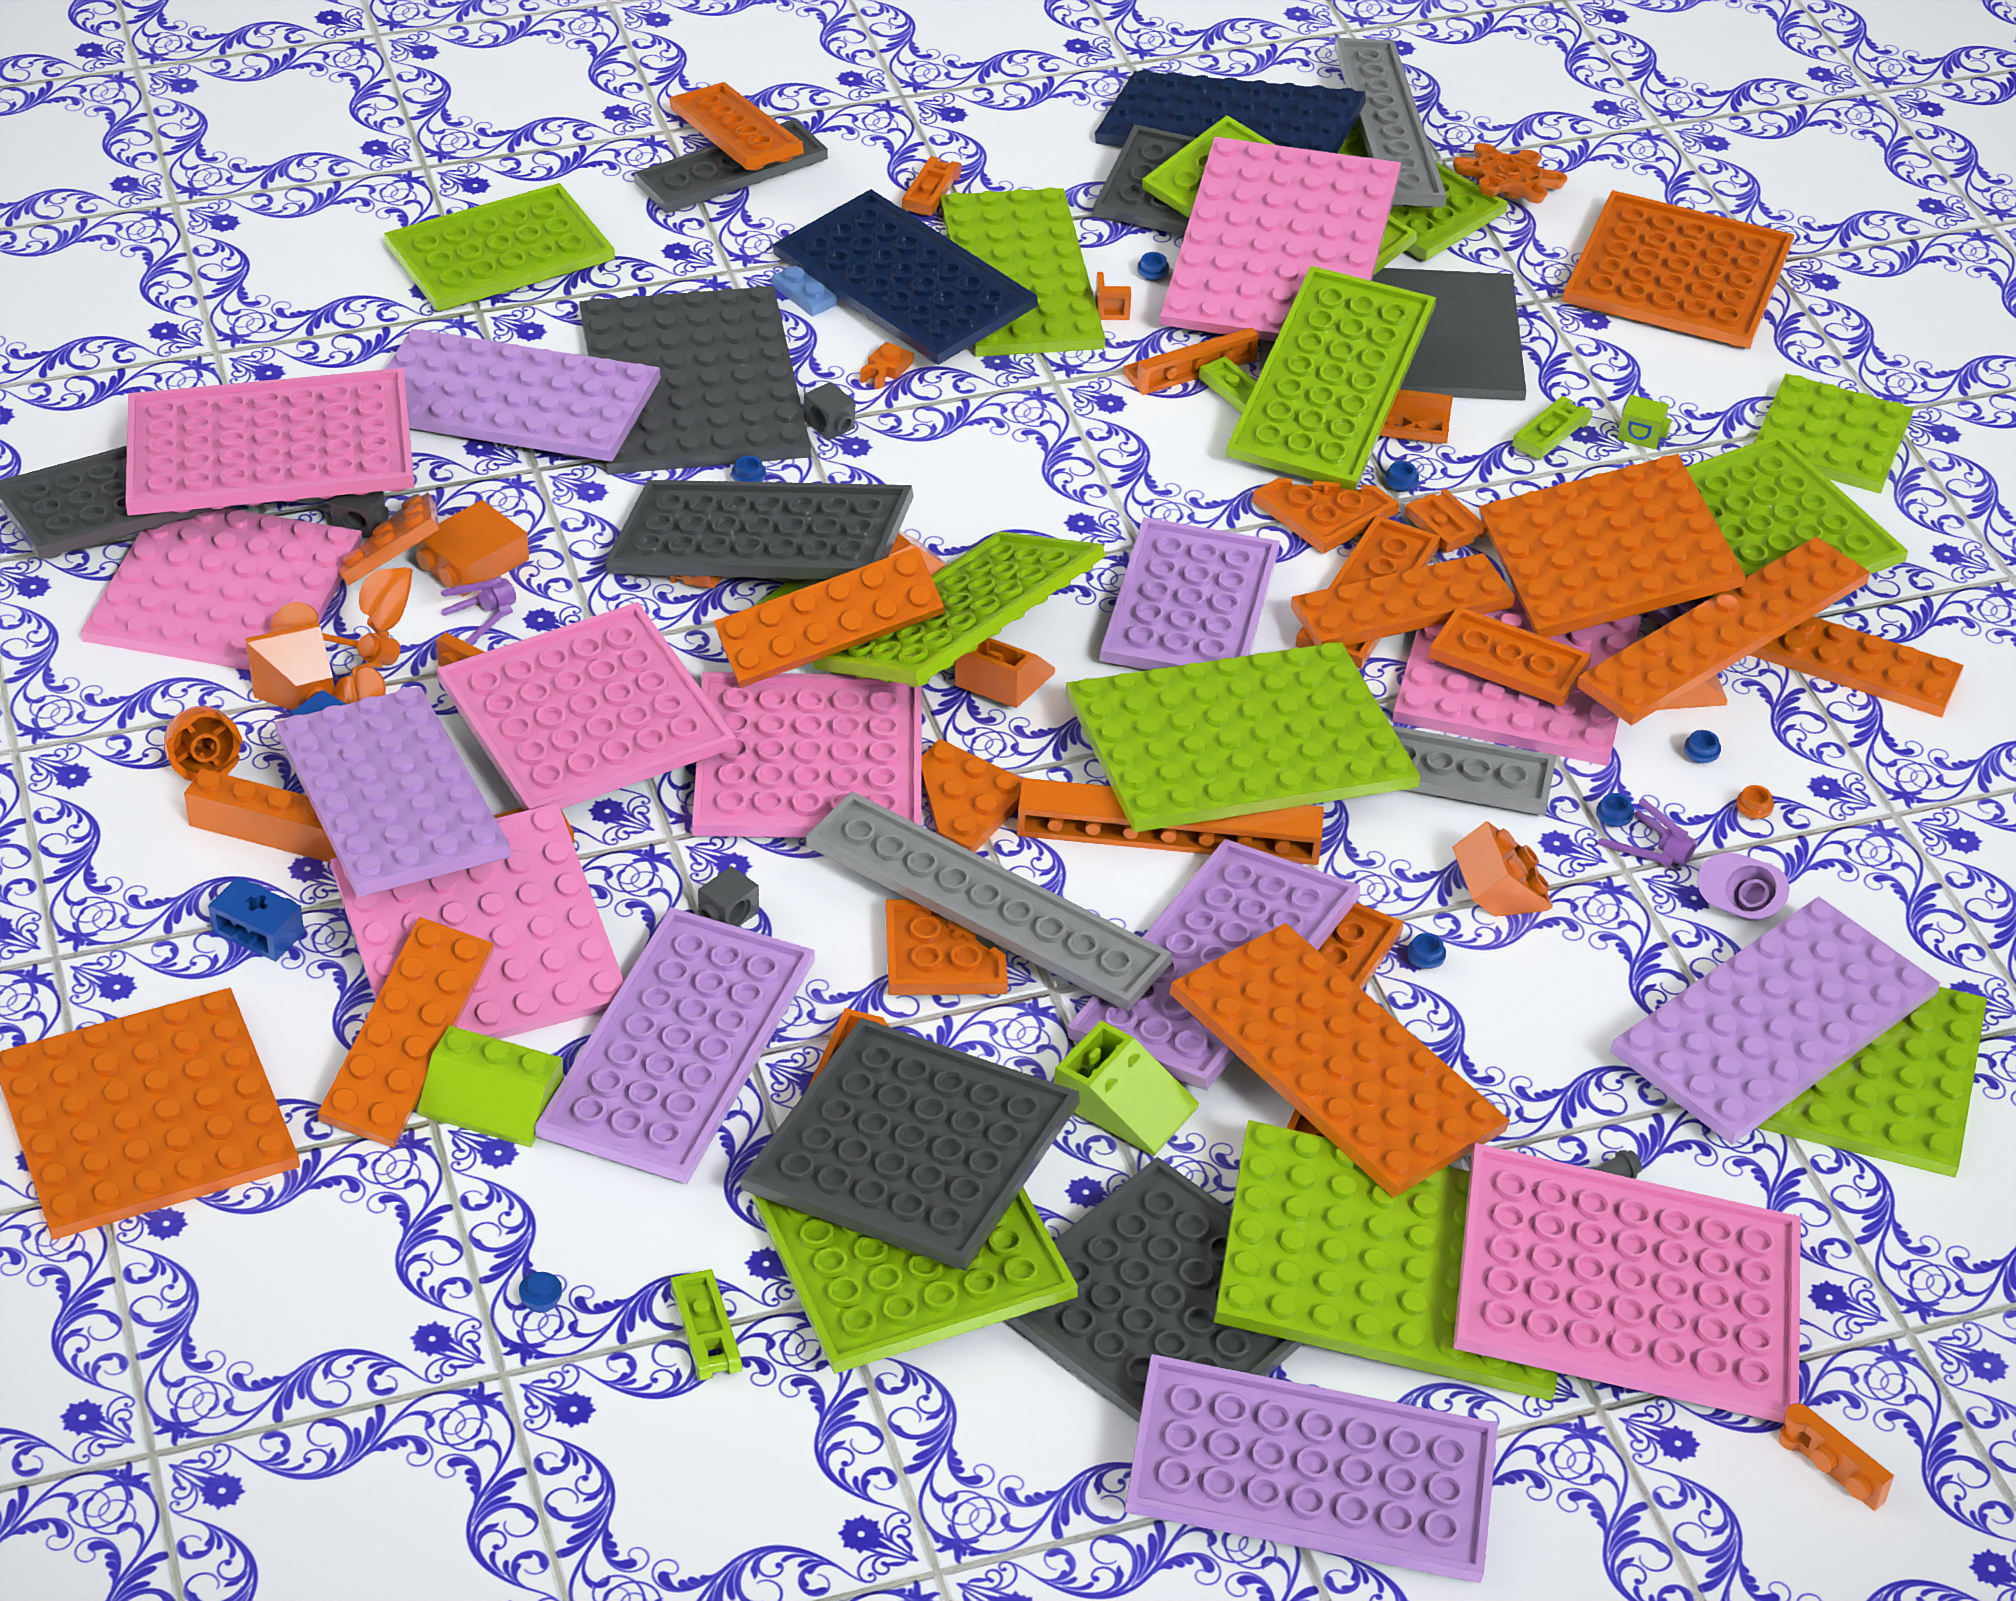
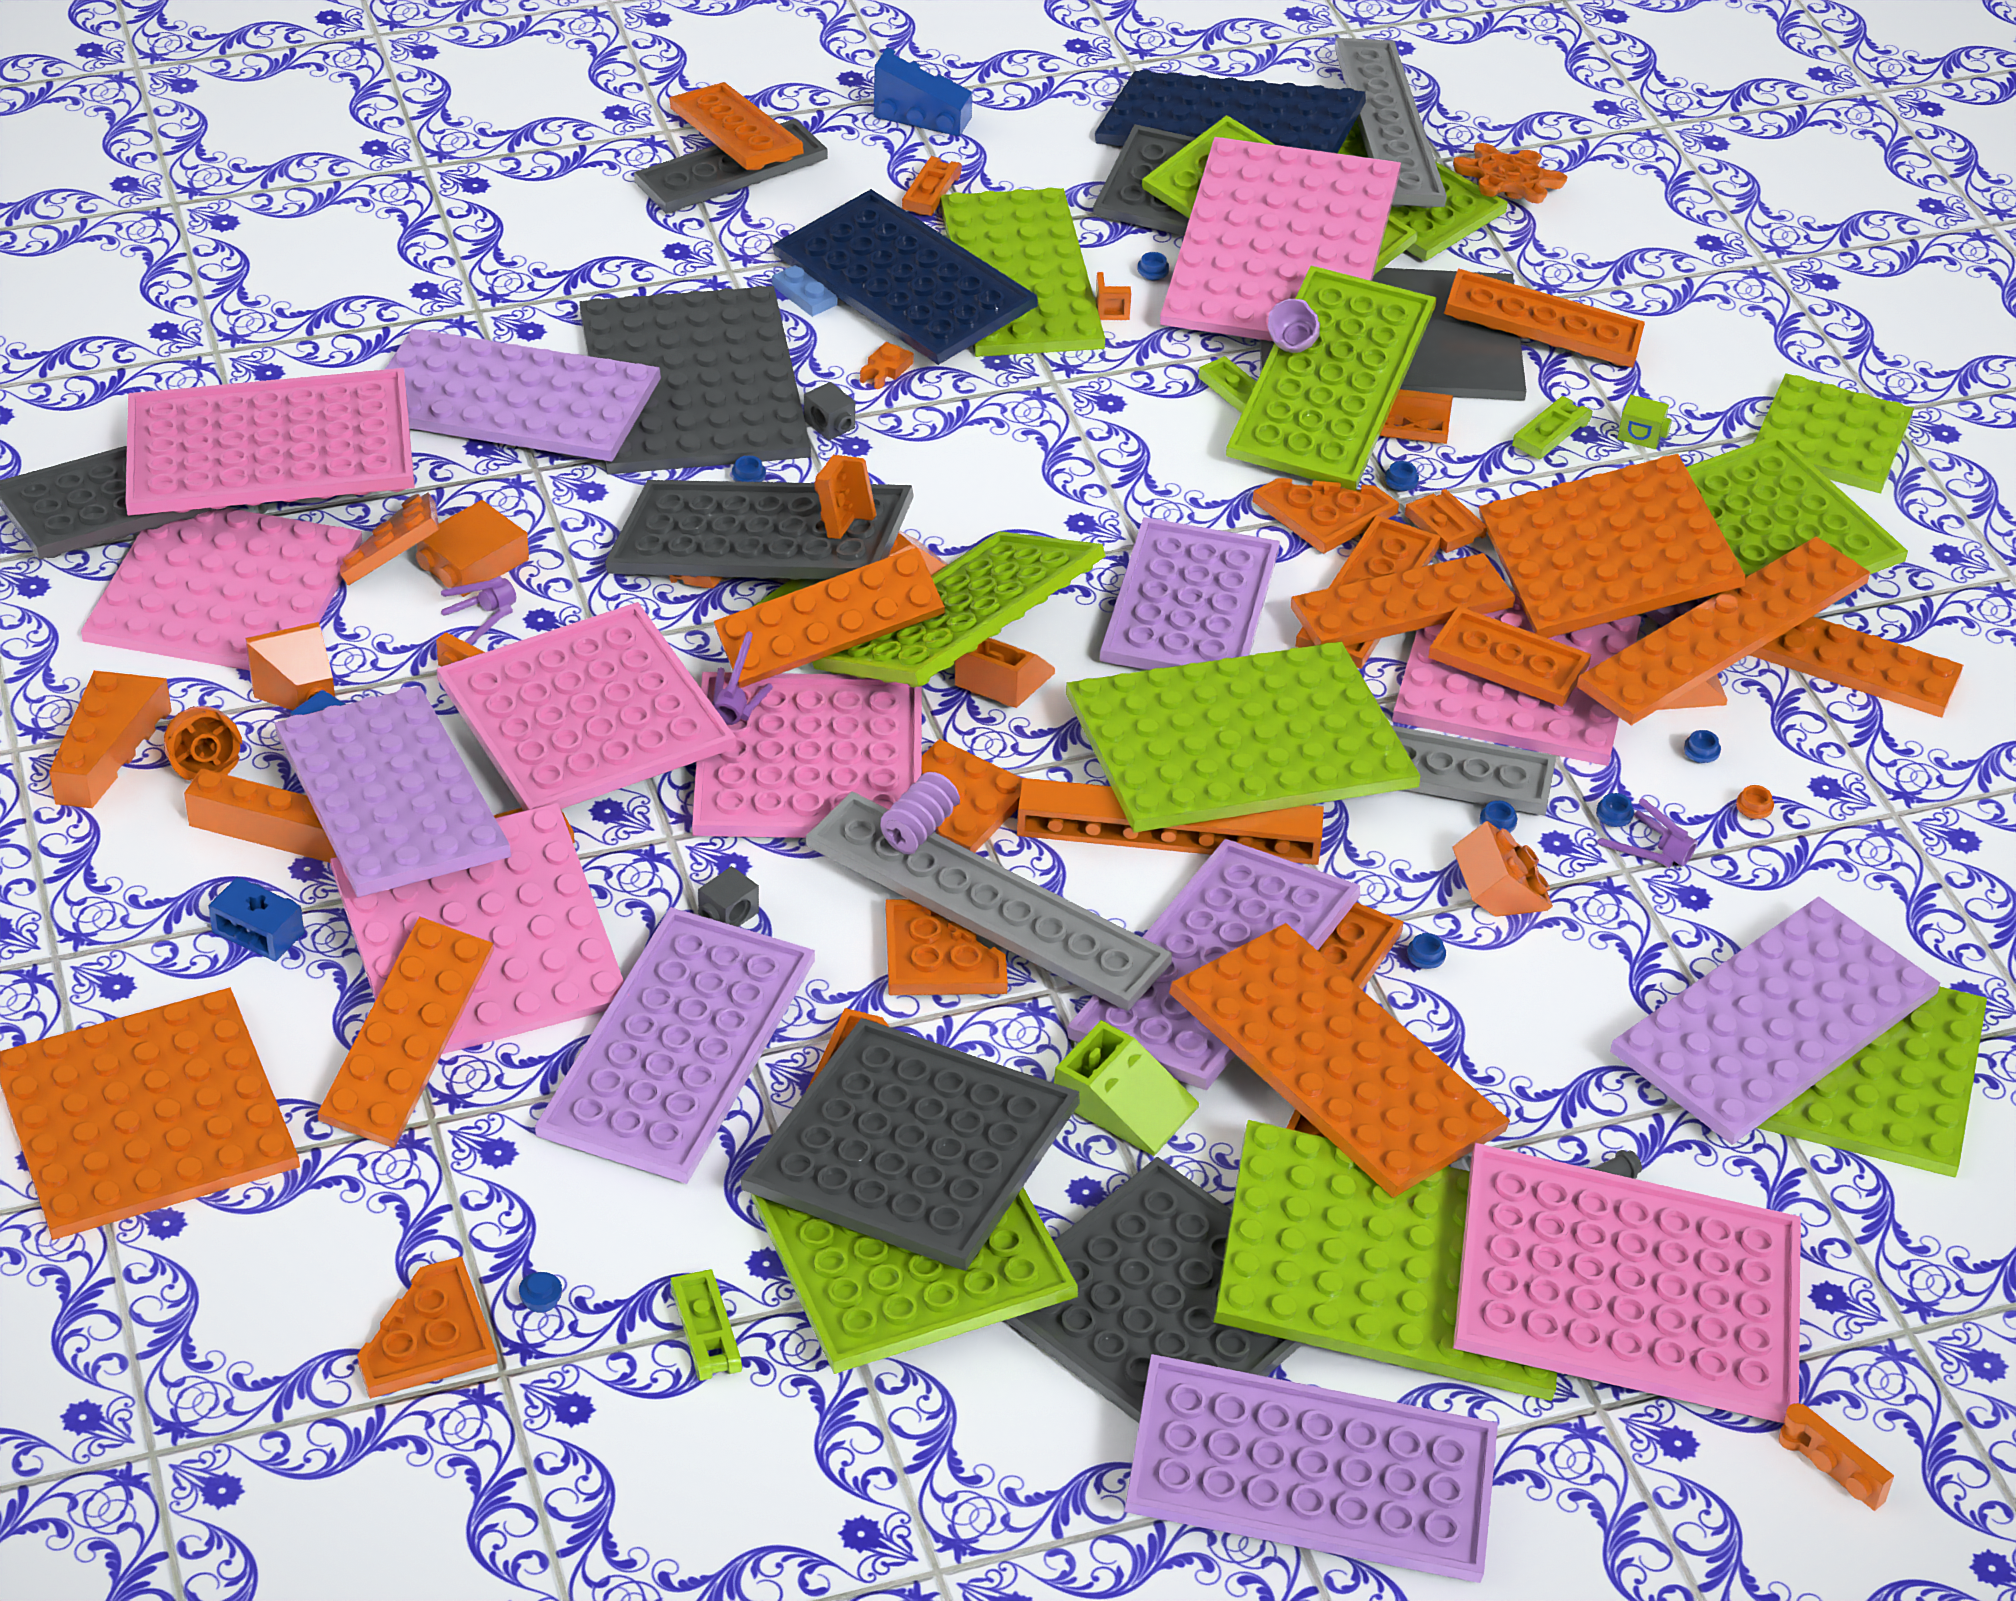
orange plant [269,567,413,704] -> none
dark grey brick [330,491,389,538] -> none
lime plate [384,183,615,312] -> none
lime slope [417,1025,564,1148] -> none
orange fence [1123,327,1259,395] -> none
orange plate [1562,190,1795,349] -> none
lavender piece [1697,852,1790,920] -> none
none -> orange wedge [49,670,172,809]
none -> orange plate [357,1256,498,1399]
none -> medium lavender plant [712,631,773,725]
none -> orange bracket [814,454,877,539]
none -> blue wedge [874,47,973,137]
none -> lavender piece [880,772,960,855]
none -> lavender hair [1268,298,1320,353]
none -> orange plate [1444,268,1645,368]
none -> blue plate [1479,800,1518,833]

